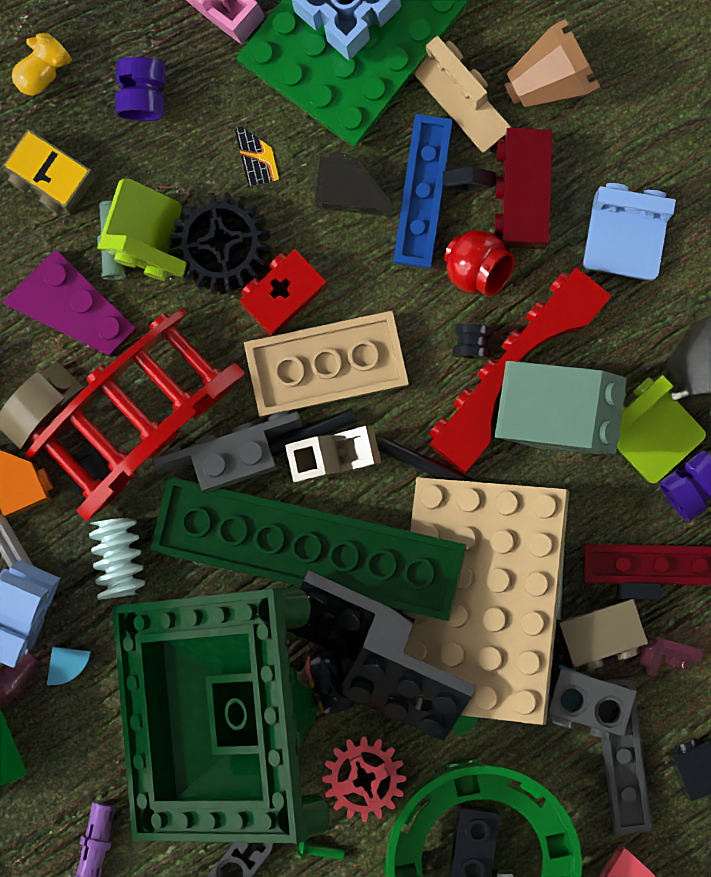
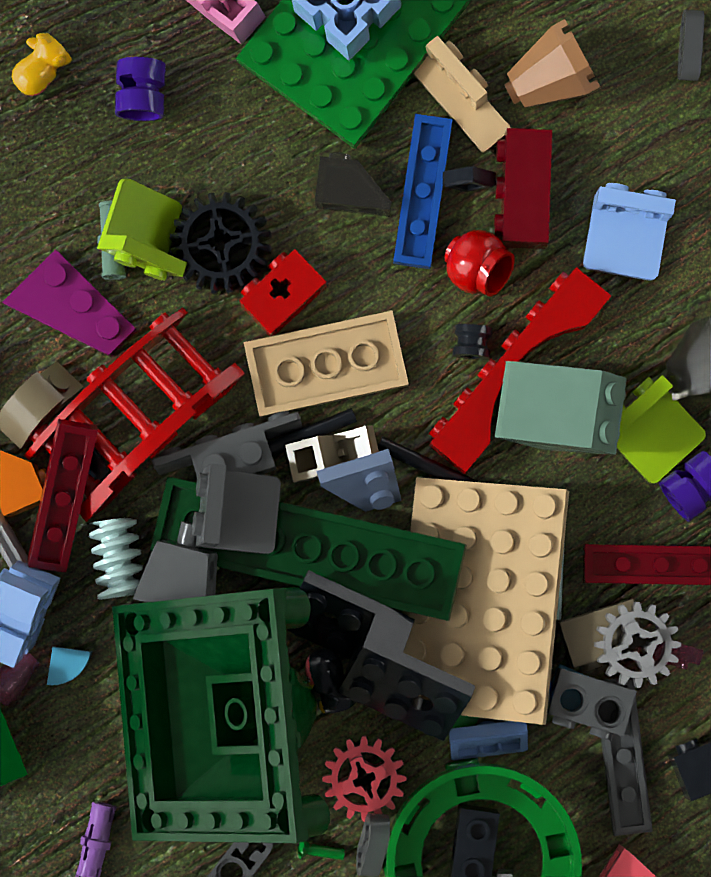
yellow brick [2,129,96,215] -> none
sticker [235,127,279,187] -> none
black tile [617,583,661,600] -> none
none -> dark red plate [27,419,98,573]
none -> dark grey torso [133,521,218,603]
none -> dark grey bracket [192,463,281,554]
none -> sand blue wing [316,449,402,512]
none -> dark grey beam [356,813,390,877]
none -> medium blue plate [449,721,528,760]
none -> light grey gear [594,602,681,688]
none -> dark grey beam [677,9,704,81]

